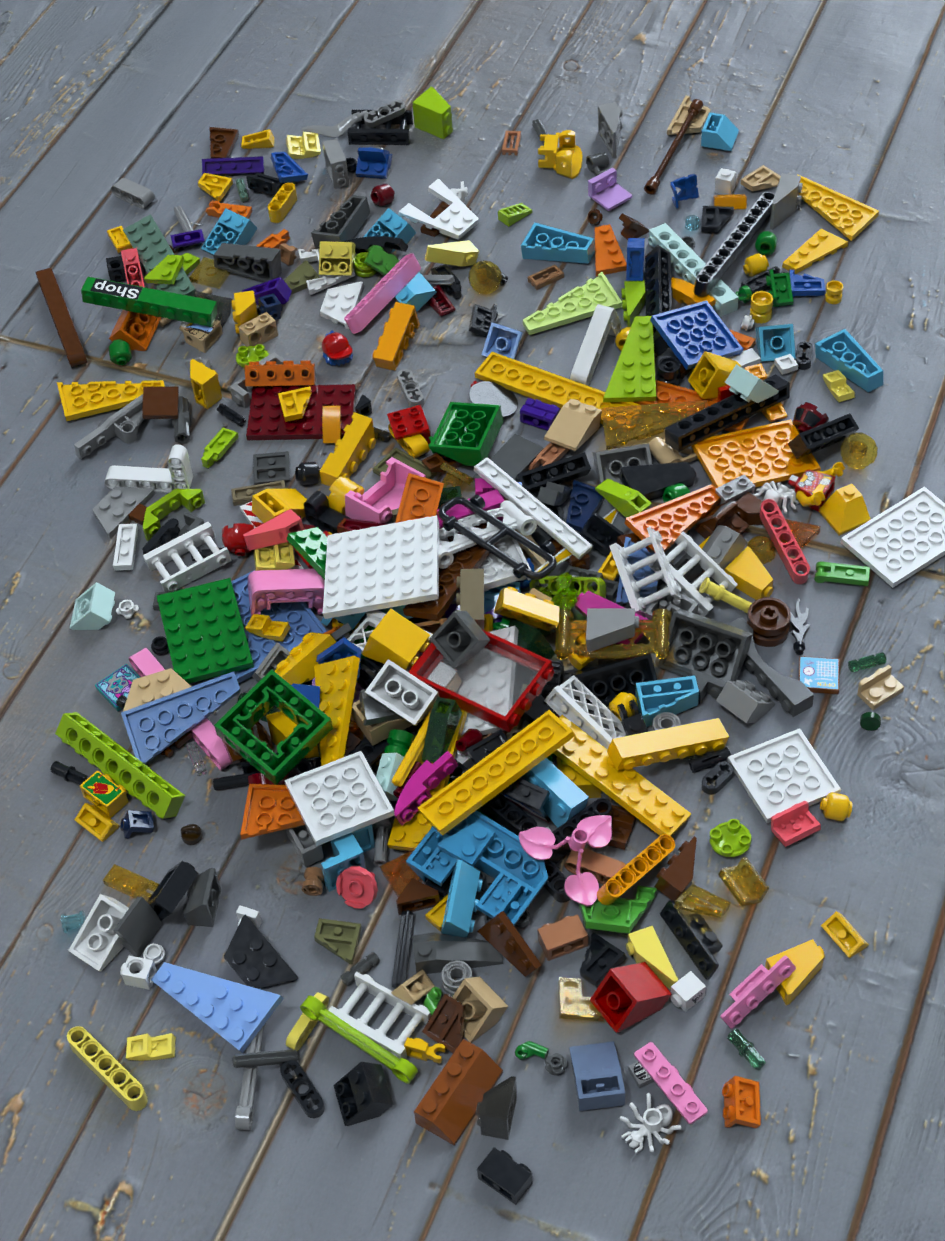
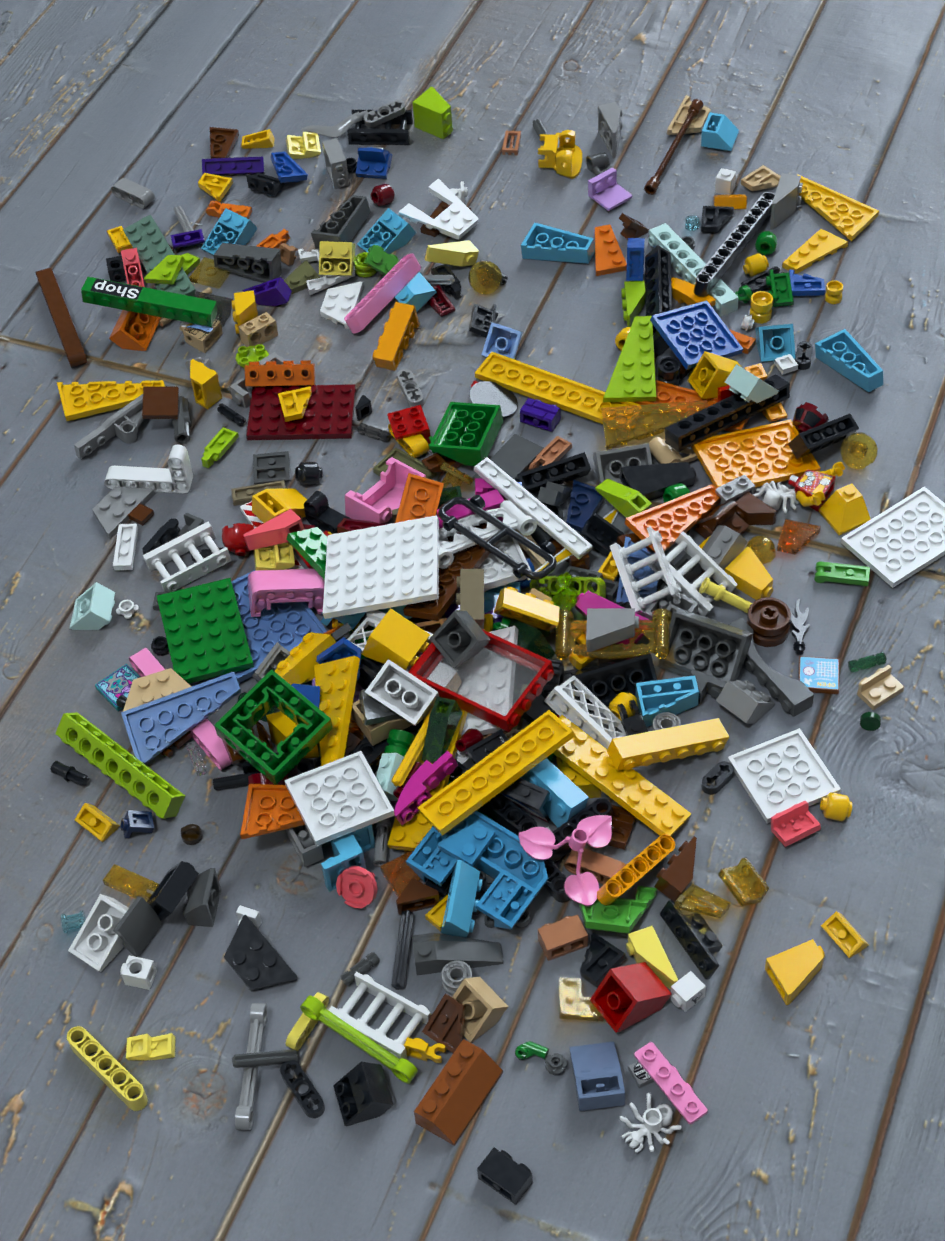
brick [80,770,129,818] -> none
green head [109,339,132,366] -> none
lime slope [143,489,205,541] -> none
white plate [143,943,165,965] -> none
light blue wing [151,962,284,1053] -> none
sand green axle [236,178,249,202] -> none
yellow slope [245,614,291,642] -> none
dark blue brick [257,293,282,320] -> none
yellow beam [267,183,297,223] -> none
medium nougat wheel [302,867,324,896] -> none
olive wing [314,918,362,964] -> none
yellow wedge [319,412,376,487] -> none
red hair [322,330,353,366] -> none
light orange slope [322,406,341,443] -> none
yellow brick [326,477,364,516] -> none
black slope [342,236,408,254] -> none
tan slope [391,969,435,1005] -> none
bright green arm [424,987,442,1016] -> none
clear smoke slope [476,1076,517,1140] -> none
reddish brown wing [477,911,541,977] -> none
lime slope [498,203,532,227] -> none
yellowish green wing [523,272,622,335] -> none
medium nougat tile [528,264,564,290] -> none
tan slope [544,399,602,451] -> none
white beam [570,304,621,386] -> none
reddish brown plate [587,209,603,225] -> none
blue piece [670,174,699,209] -> none
black pin [689,747,731,772] -> none
lime dish [710,819,752,857] -> none
bright pink bracket [720,955,796,1029] -> none
orange bracket [722,1076,761,1128] -> none
clear green axle [727,1029,766,1070] -> none
white tile [728,348,761,369] -> none
coral beam [759,499,810,584] -> none
light yellow slope [823,370,855,402] -> none

